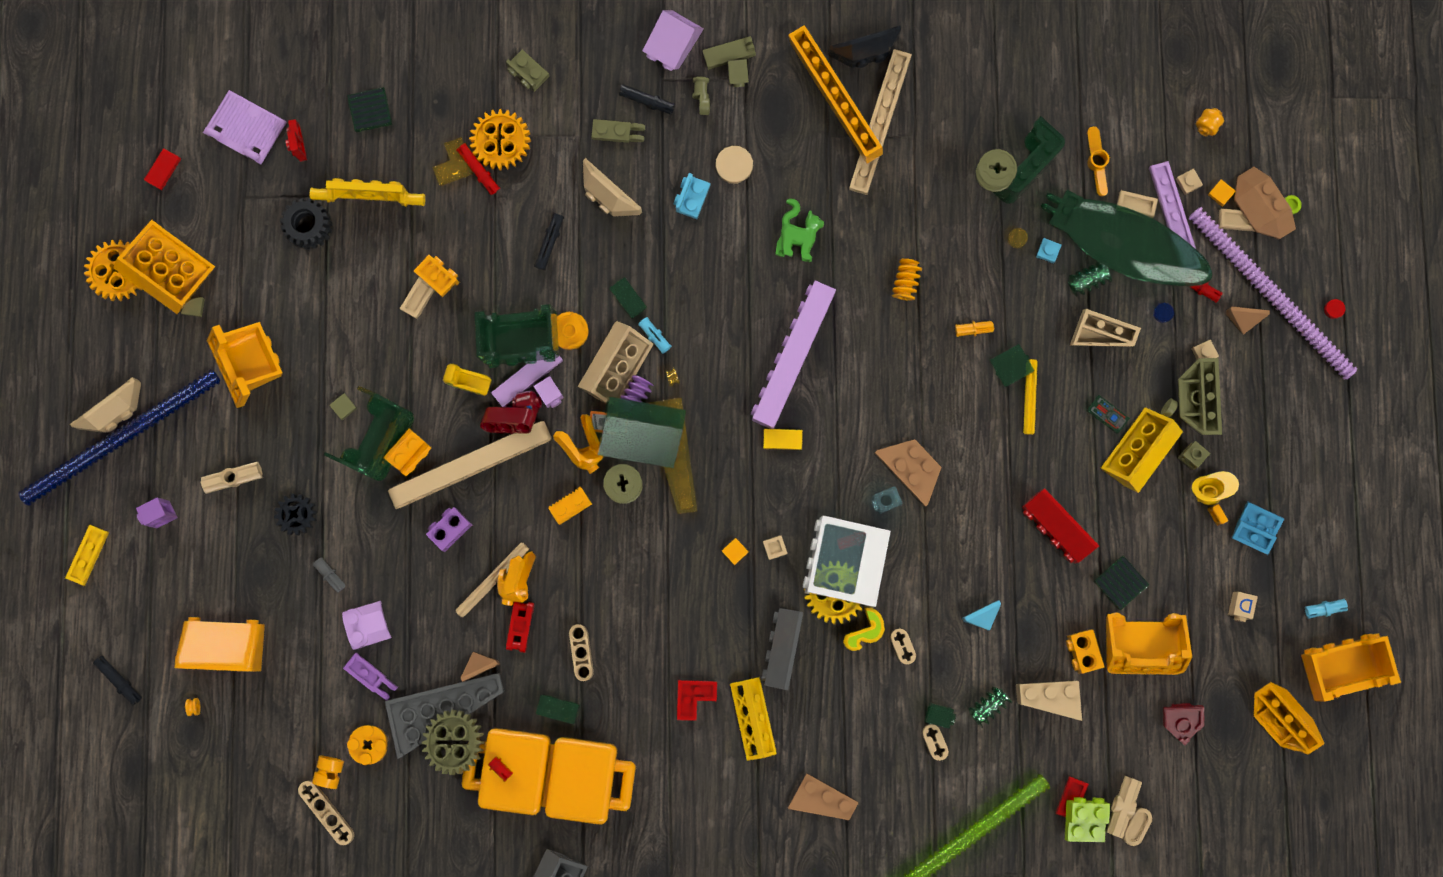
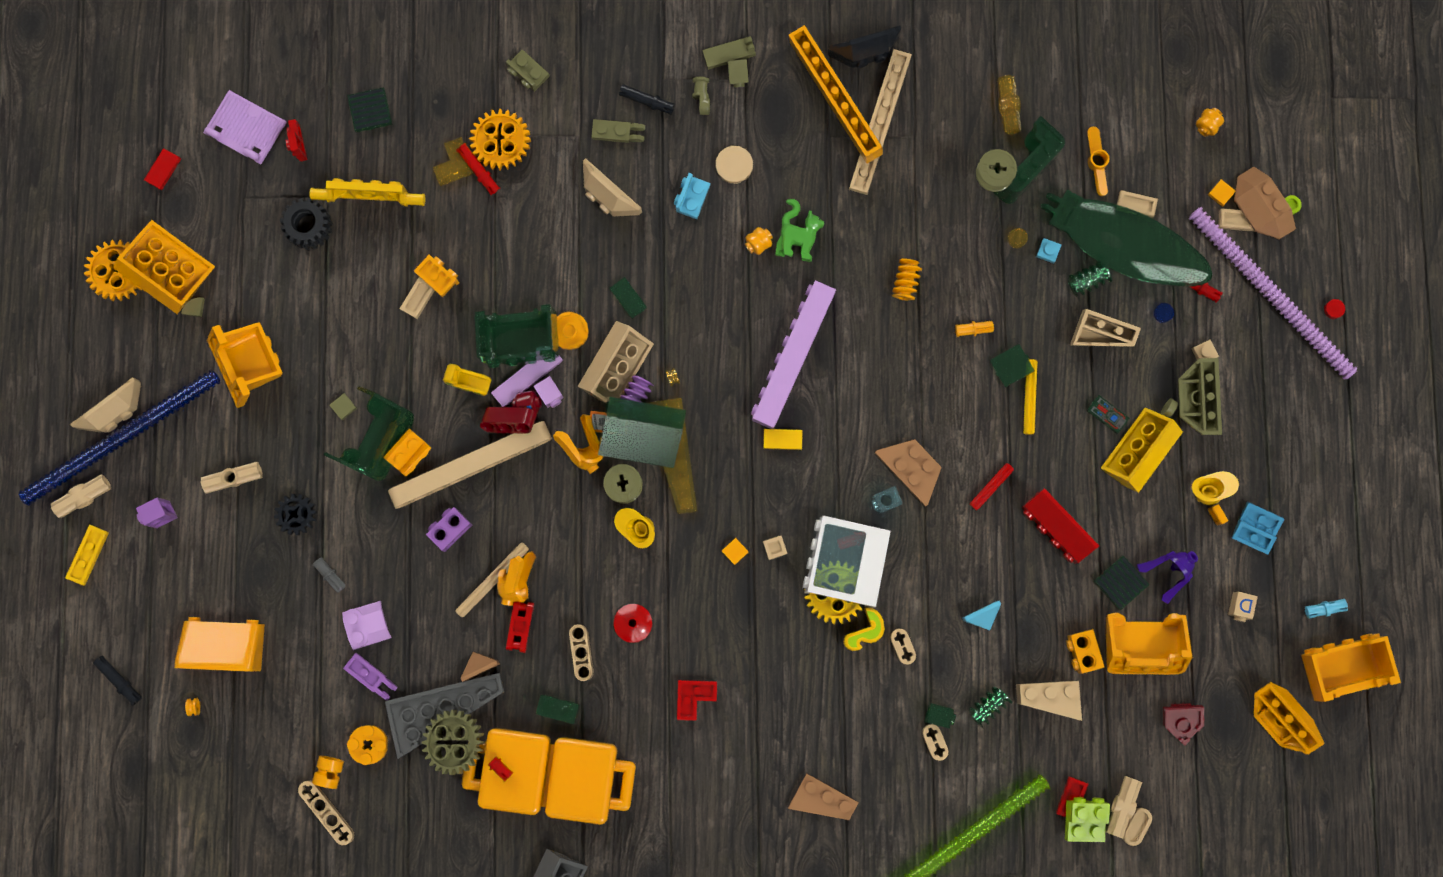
black pin [534,213,564,270] -> none
light orange brick [549,487,592,525] -> none
medium azure pin [638,317,671,354] -> none
lavender slope [643,10,704,71] -> none
yellow fence [730,677,777,761] -> none
dark grey slope [761,608,803,690] -> none
lavender tile [1149,161,1202,274] -> none
tan plate [1176,169,1203,195] -> none
olive brick [1177,441,1211,470] -> none
medium nougat slope [1226,307,1270,335] -> none
none -> tan piece [51,474,111,518]
none -> yellow piece [614,508,655,548]
none -> red dish [614,604,652,643]
none -> light orange piece [745,227,773,255]
none -> red axle [970,463,1014,510]
none -> clear yellow piece [998,75,1022,135]
none -> dark purple piece [1136,551,1198,604]

